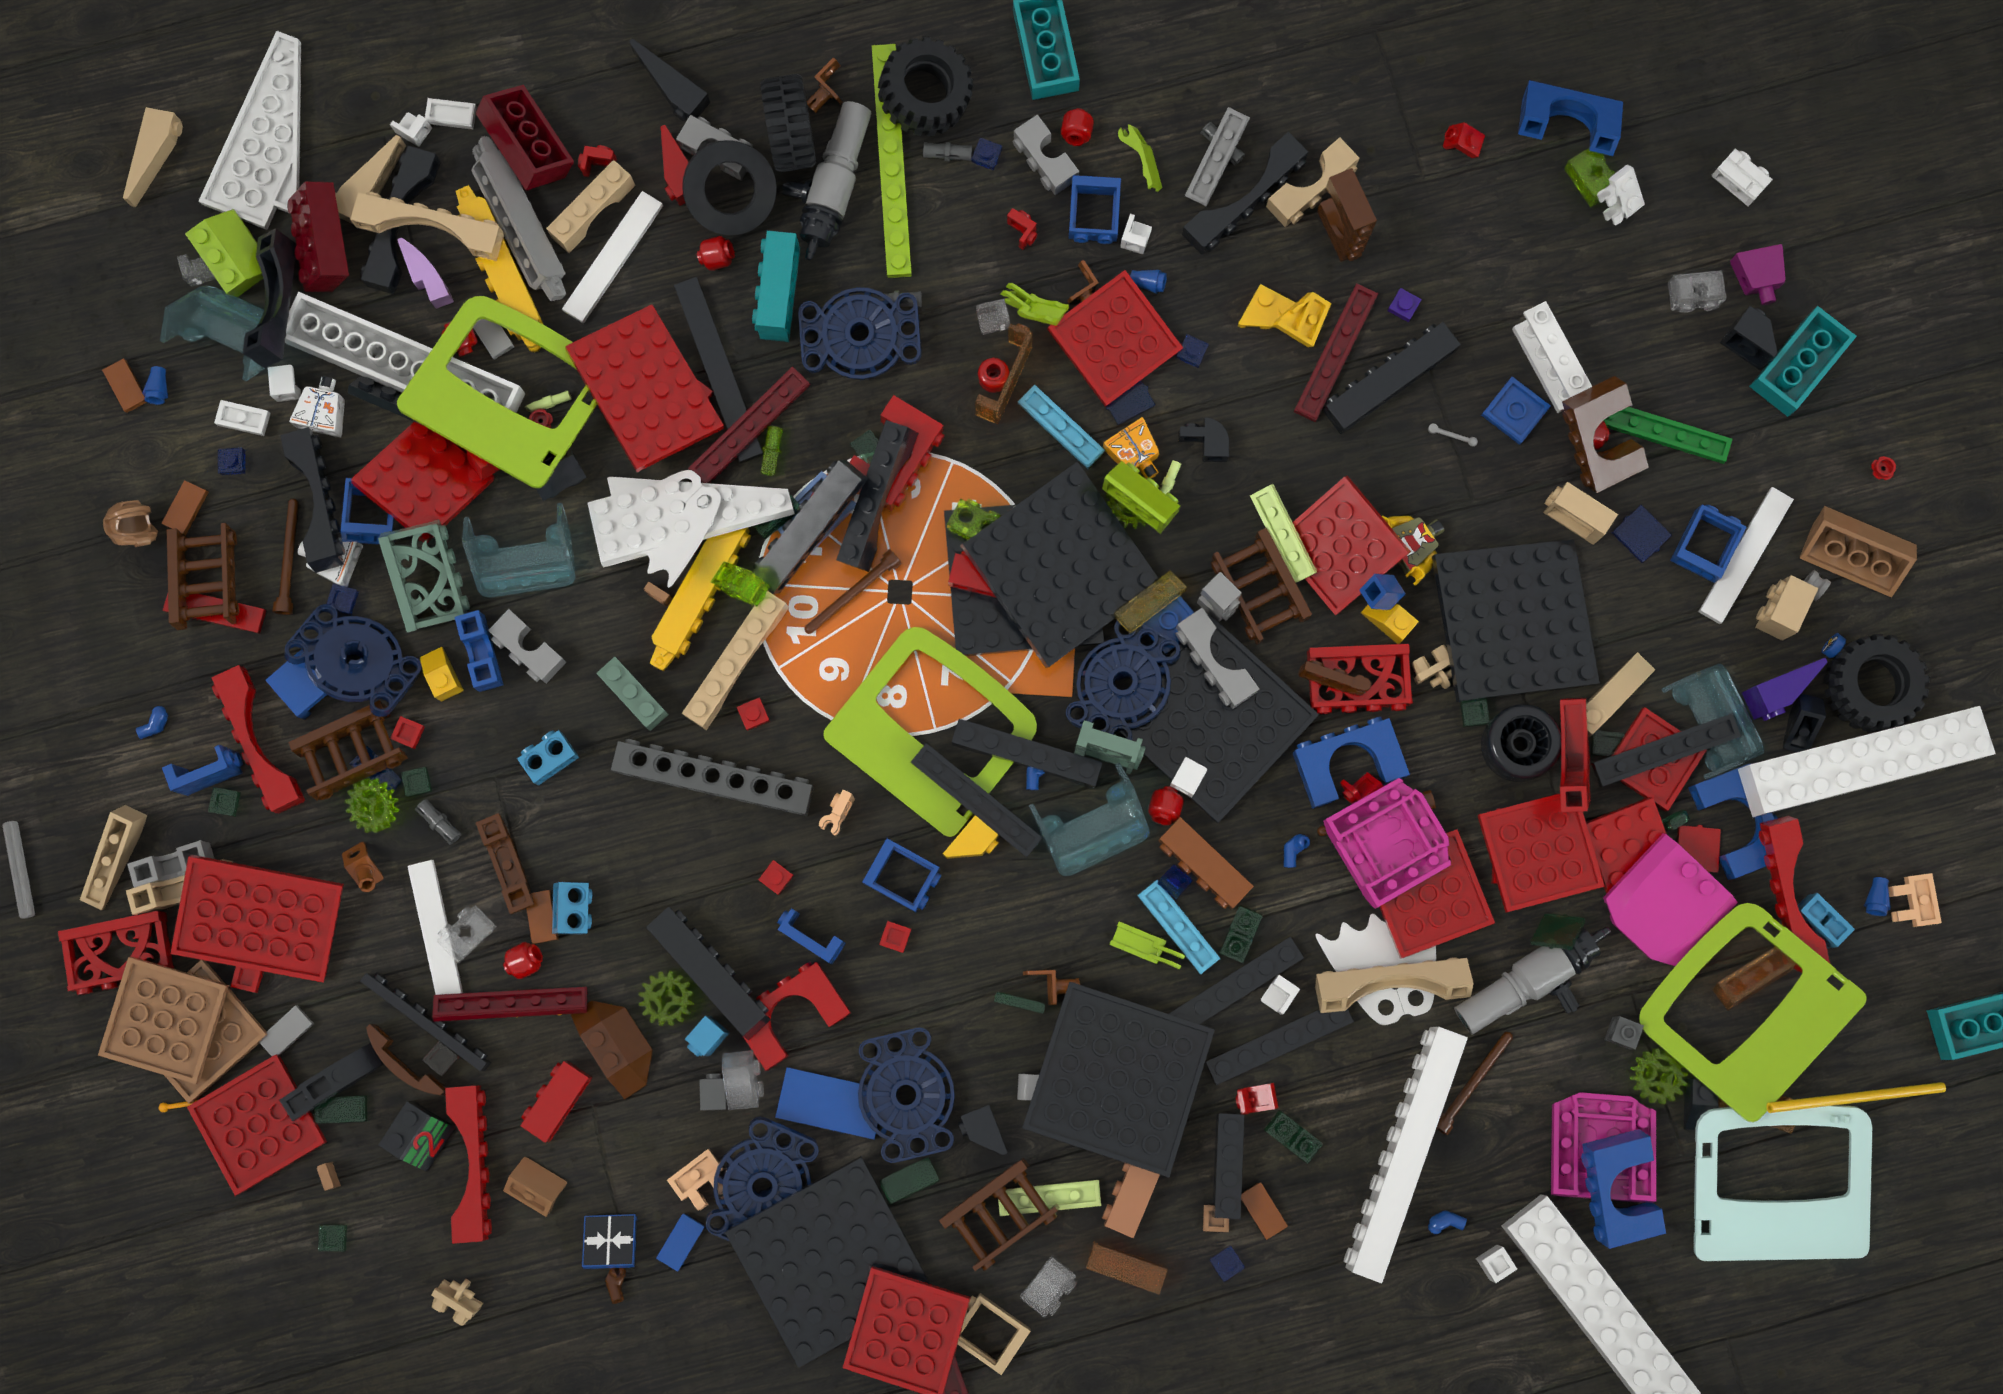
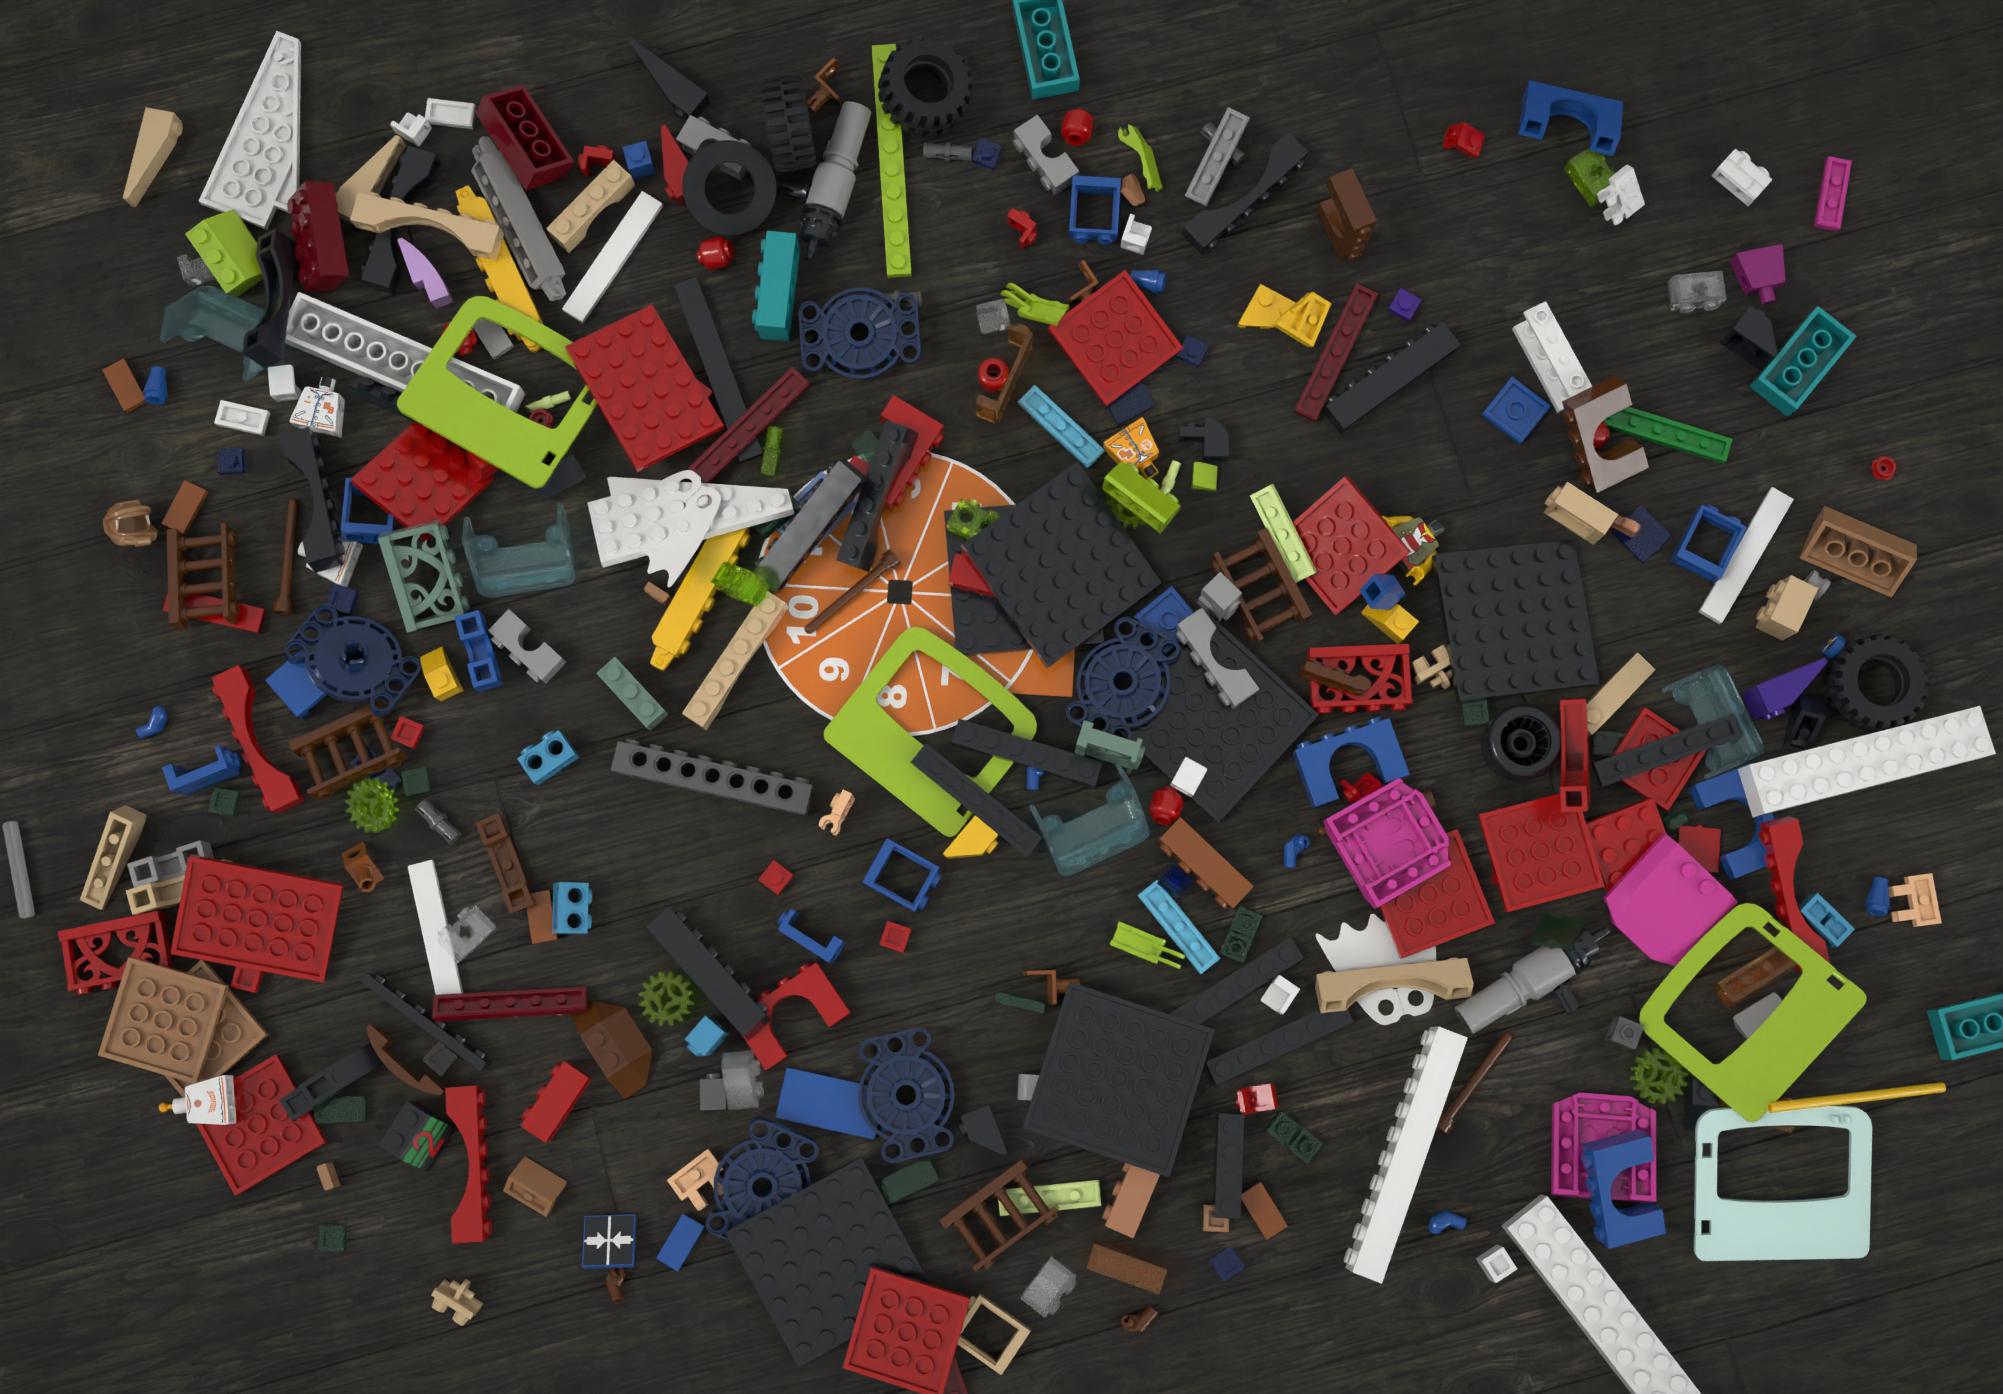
light grey tile [259,1005,314,1056] -> none
red head [503,942,543,979] -> none
red plate [737,697,770,731] -> none
clear yellow plate [1114,570,1187,633] -> none
tan arch [1266,138,1359,227] -> none
light grey hinge [1428,424,1478,446] -> none
none -> white torso [172,1075,237,1125]
none -> blue brick [623,141,656,179]
none -> nougat tile [1120,174,1145,206]
none -> reddish brown arm [1121,1305,1159,1332]
none -> lime slope [1191,462,1218,491]
none -> nougat tile [1611,515,1641,538]
none -> light grey slope [1733,992,1782,1040]
none -> dark pink tile [1814,156,1852,231]

